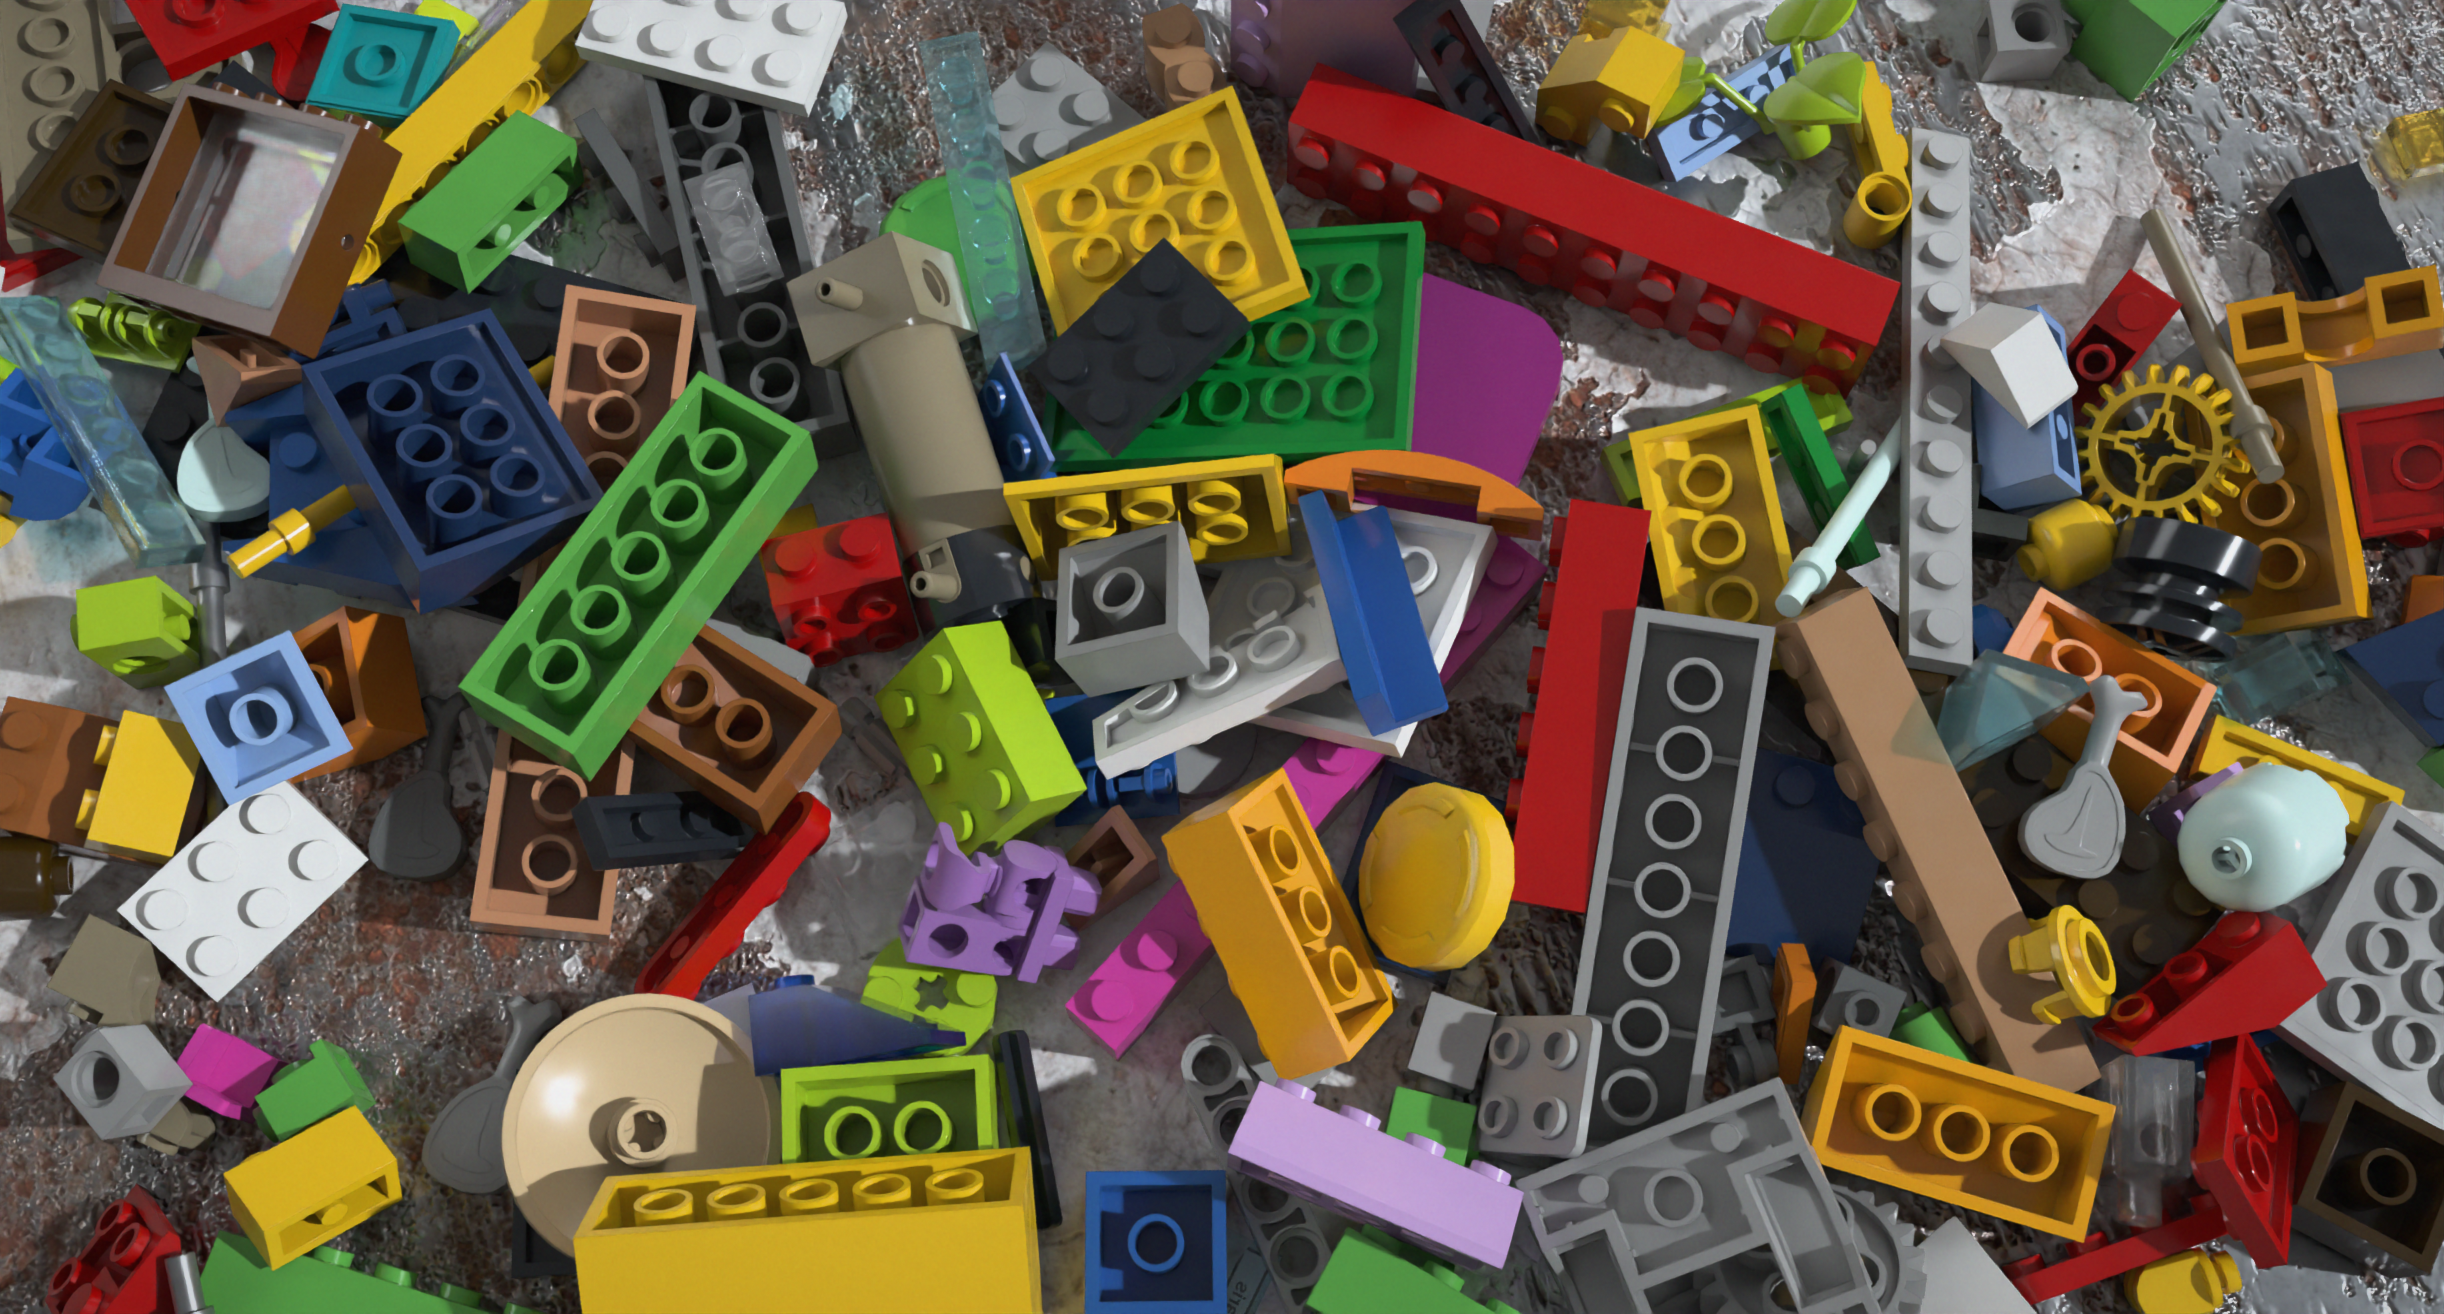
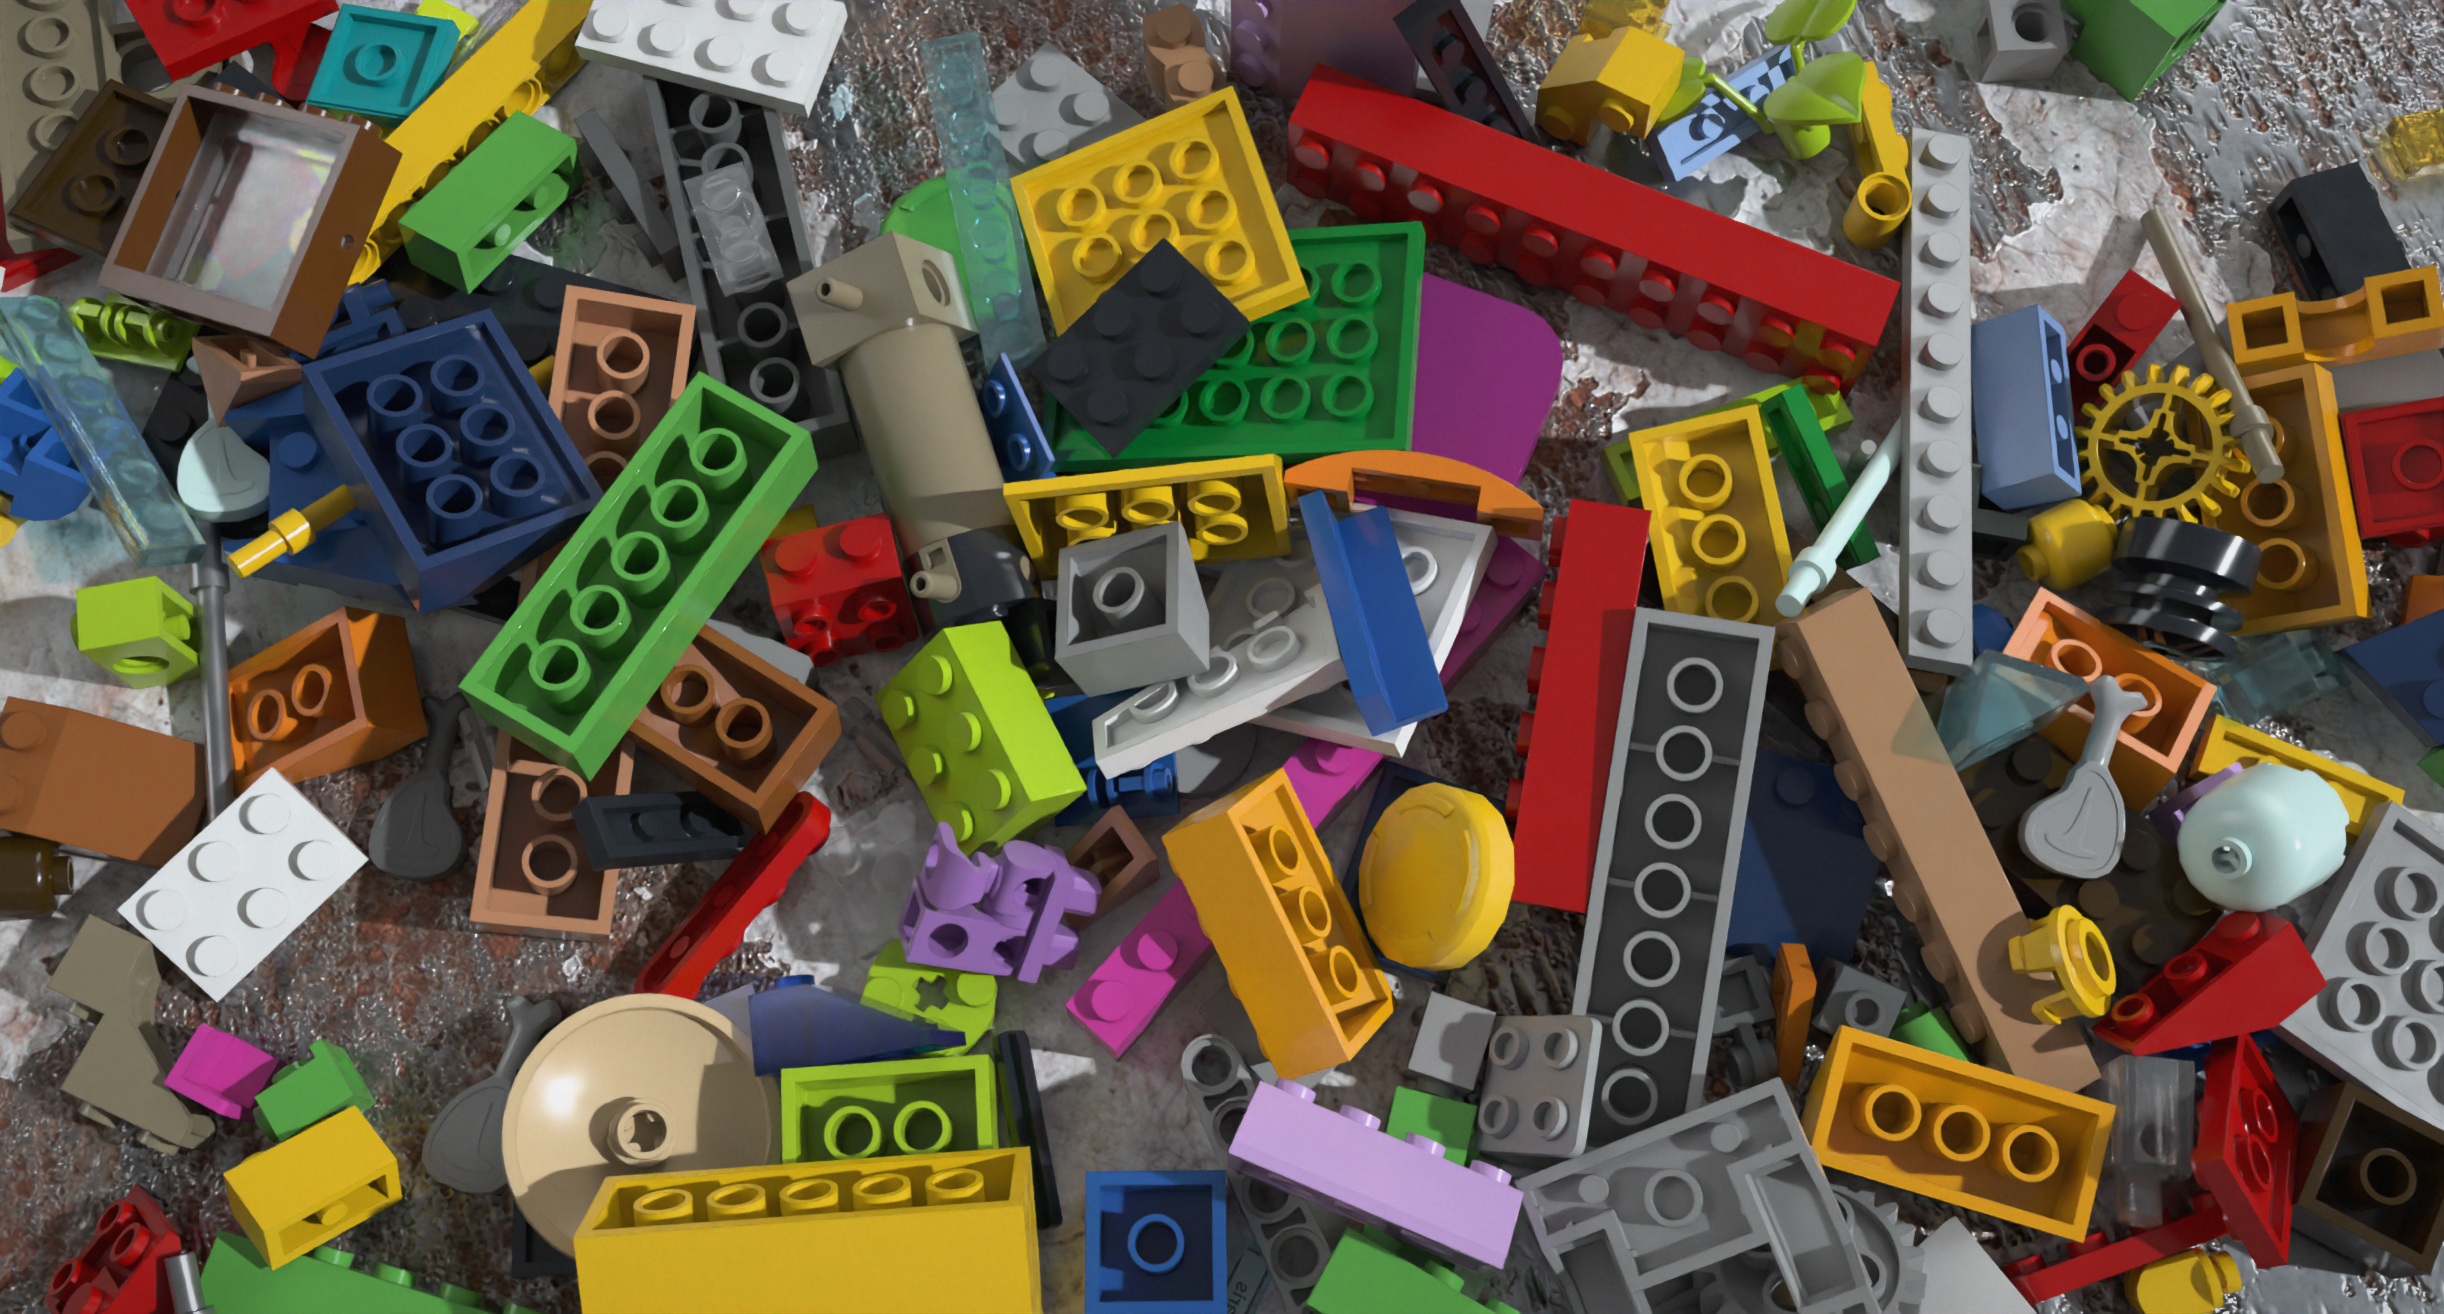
light grey brick [53,1024,193,1140] -> none
yellow brick [74,710,201,865] -> none
light blue slope [164,630,353,806] -> none
white slope [1940,302,2078,430] -> none

